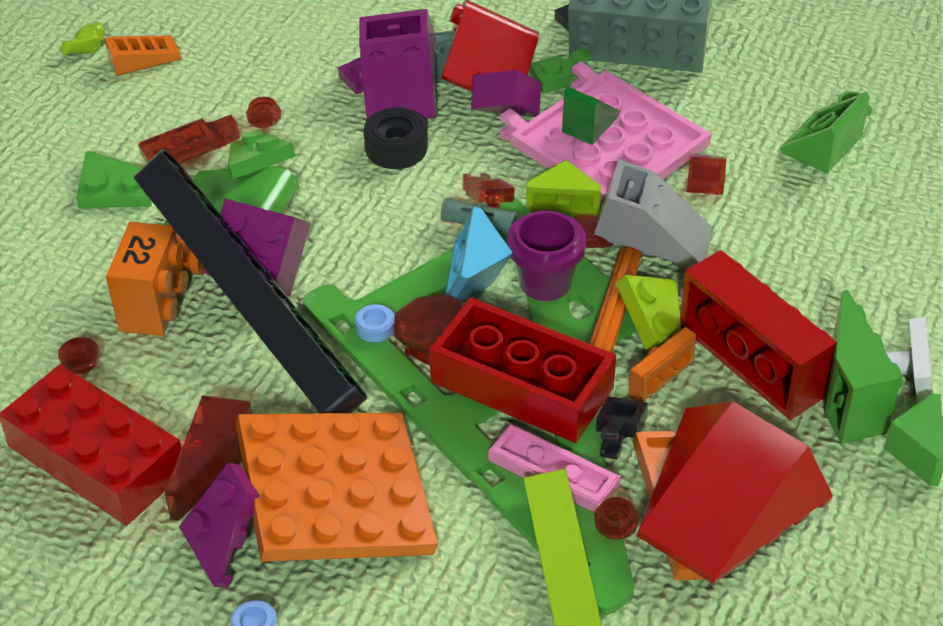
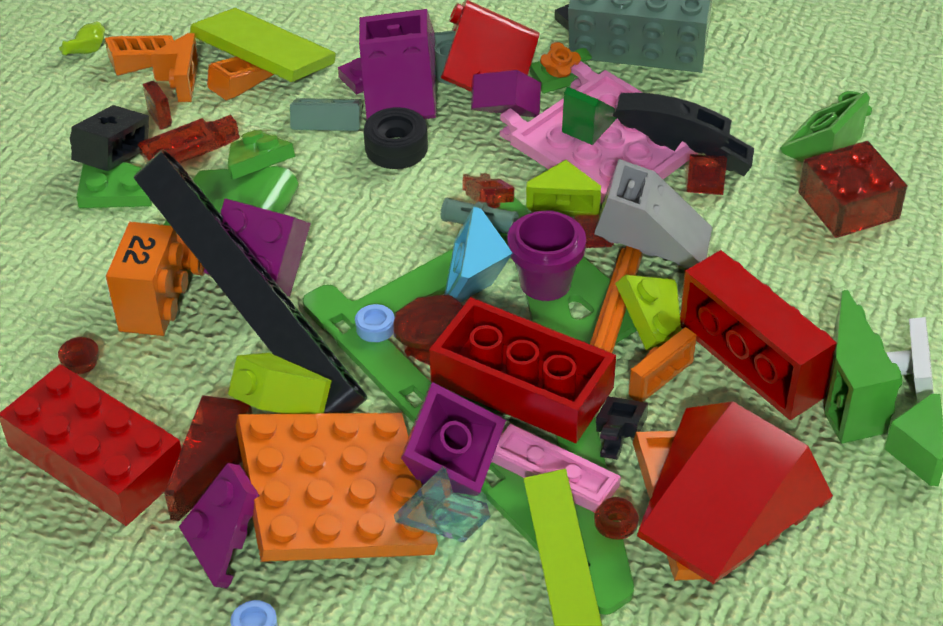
clear red plate [246,97,281,128] -> none
none -> black brick [70,105,149,171]
none -> clear red tile [142,80,172,130]
none -> orange slope [151,33,199,102]
none -> lime tile [190,8,336,82]
none -> orange slope [207,56,274,100]
none -> lime slope [228,353,332,414]
none -> sand green slope [290,98,363,131]
none -> clear light blue slope [394,466,491,542]
none -> magenta slope [401,382,506,496]
none -> orange plate [540,42,581,78]
none -> black slope [613,93,754,176]
none -> clear red brick [798,141,908,238]

